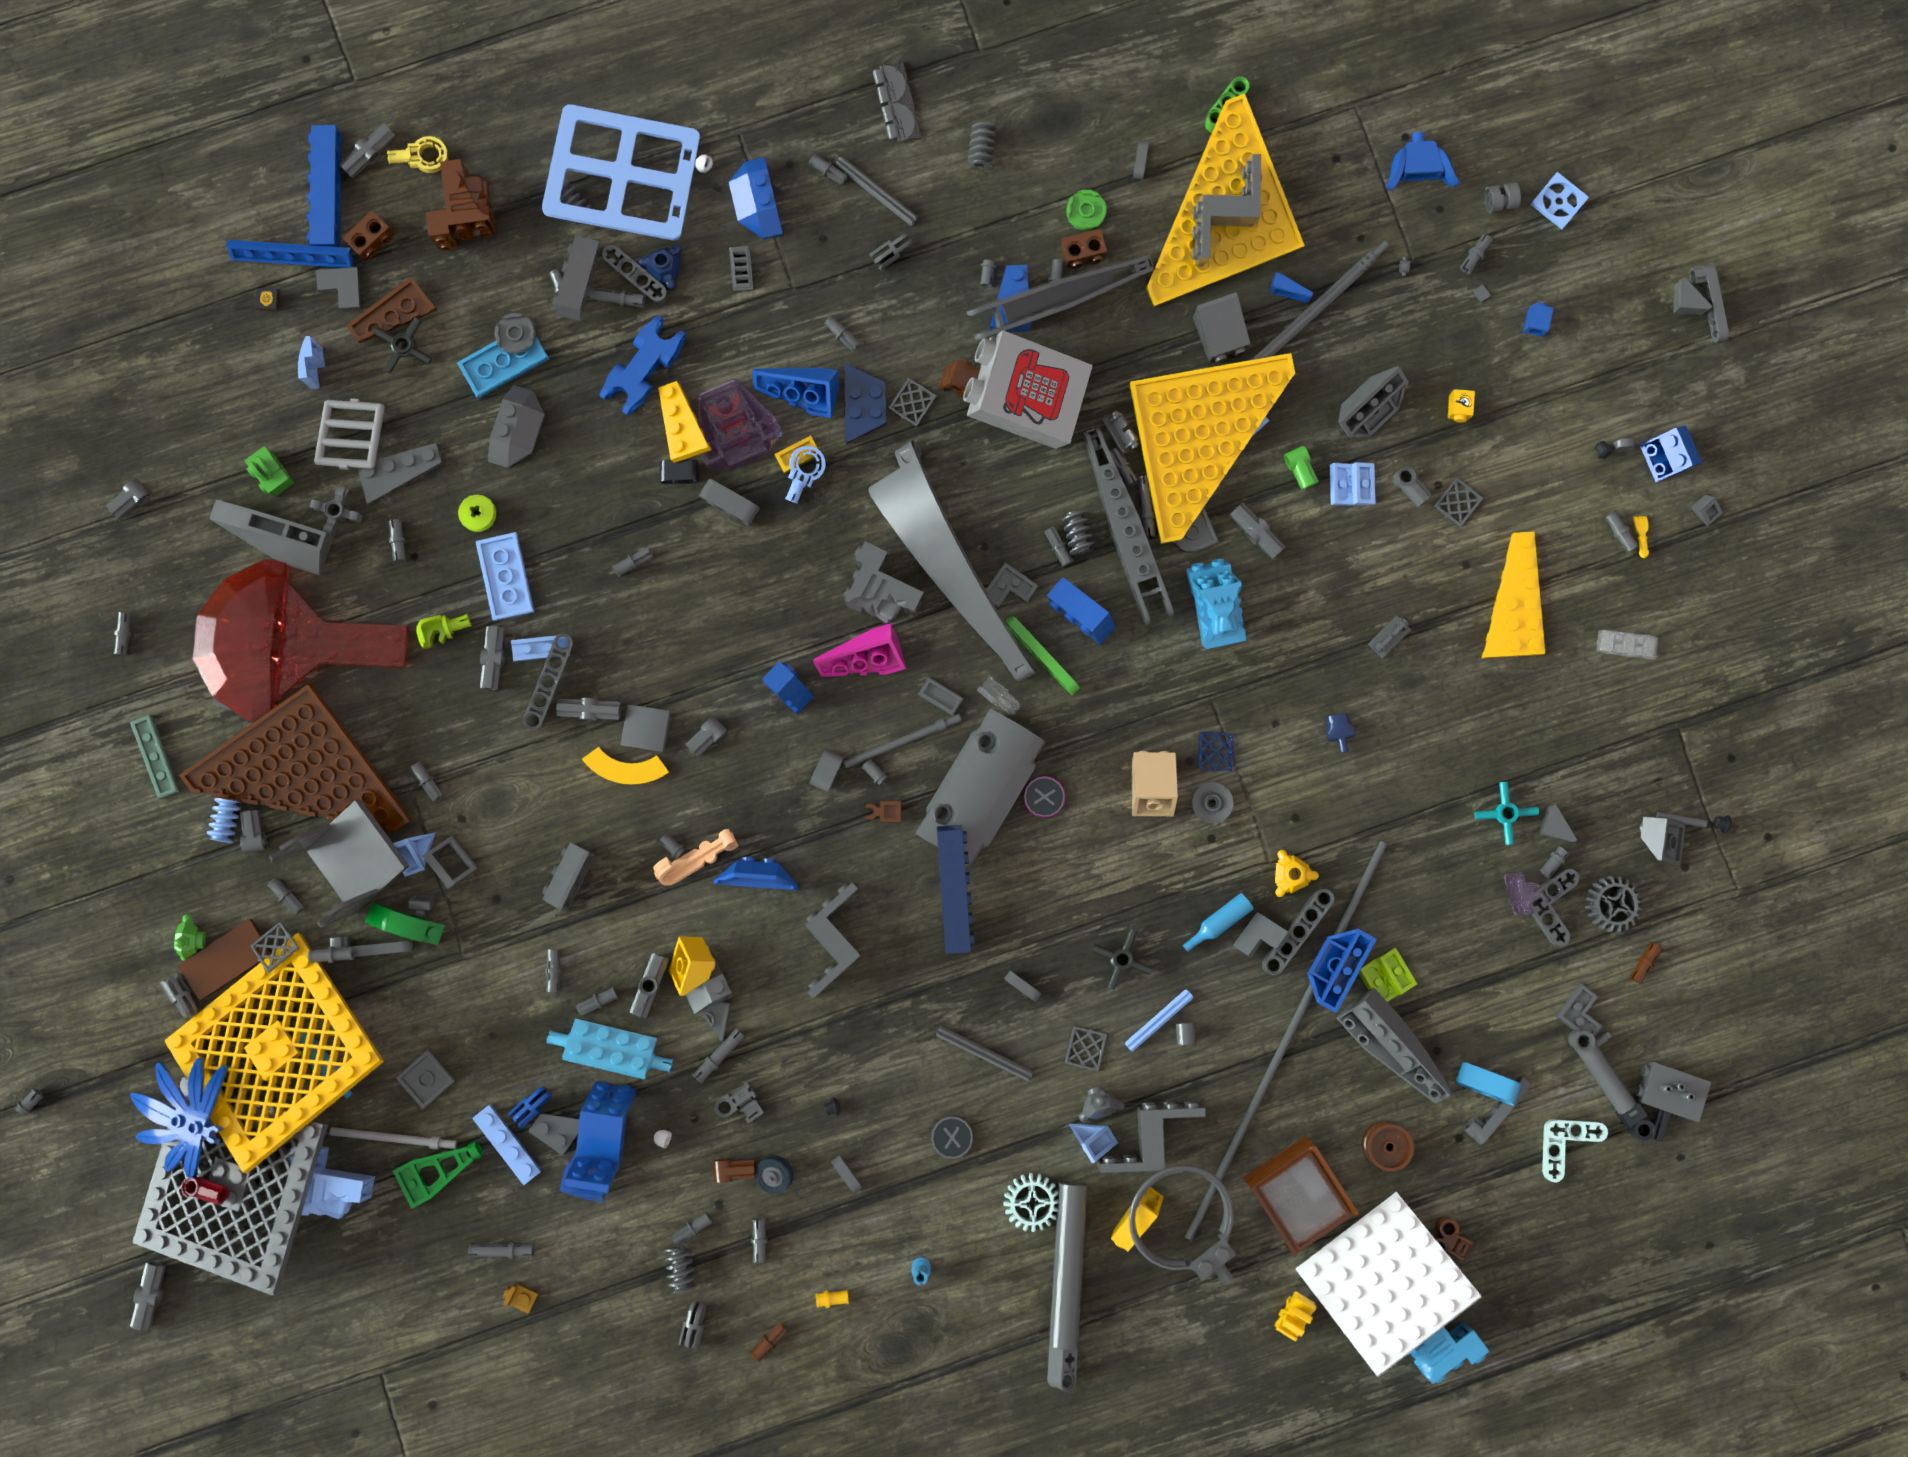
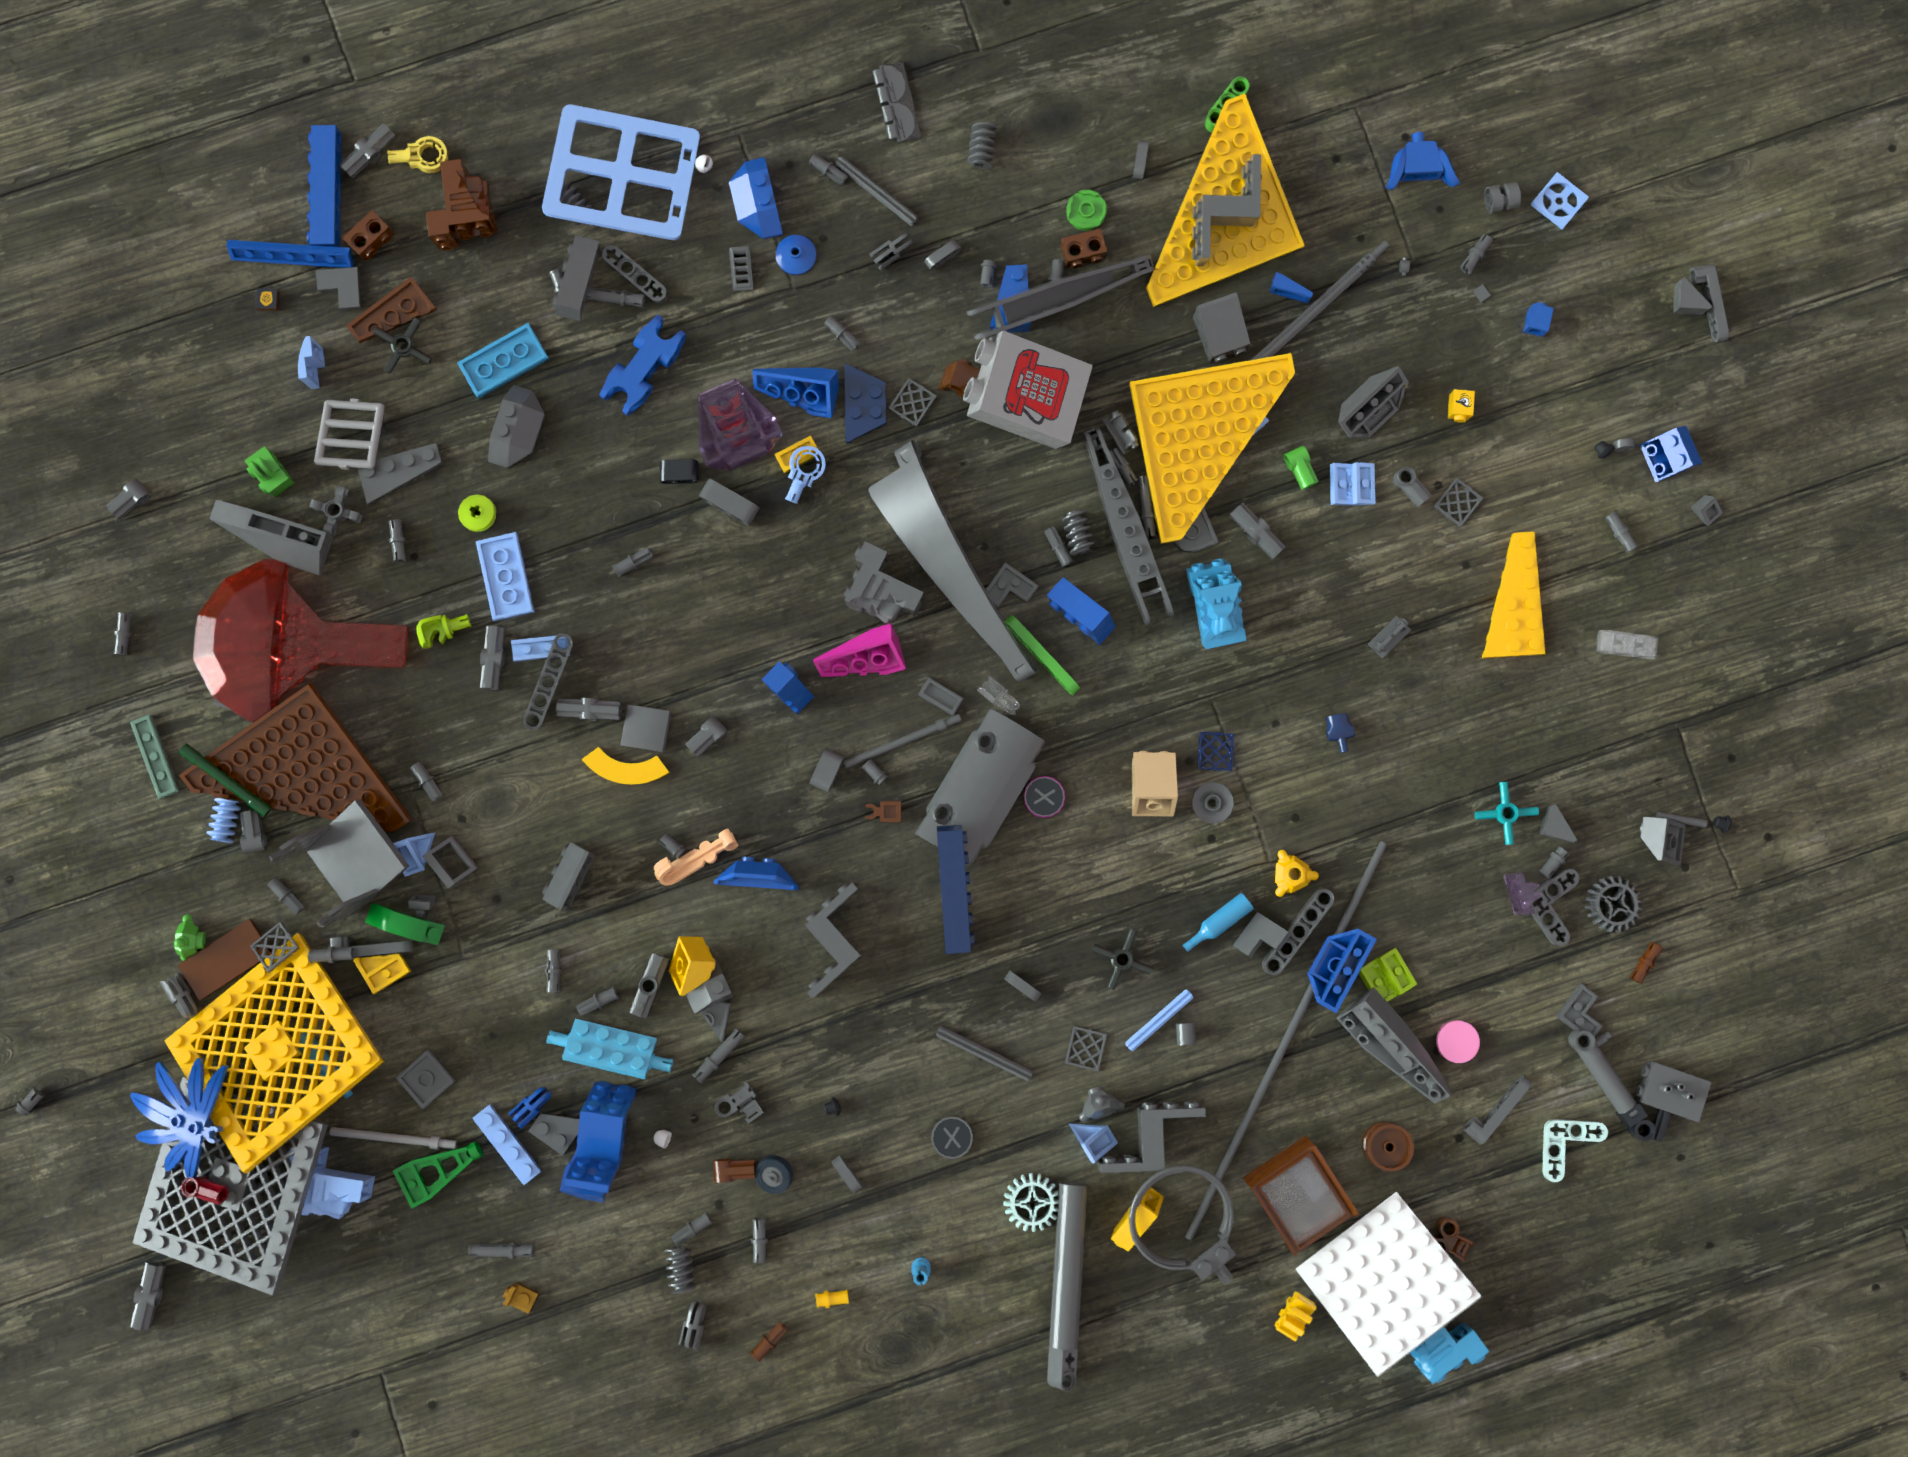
dark grey tile [494,313,537,355] -> none
dark blue rock [638,245,682,290] -> none
yellow wing [658,381,711,463] -> none
dark azure beam [1455,1062,1522,1105] -> none
yellow piece [1633,516,1649,558] -> none
none -> dark green piece [178,743,272,817]
none -> yellow wing [353,954,412,994]
none -> blue dish [776,235,816,275]
none -> dark grey beam [924,240,962,271]
none -> bright pink tile [1436,1020,1480,1063]

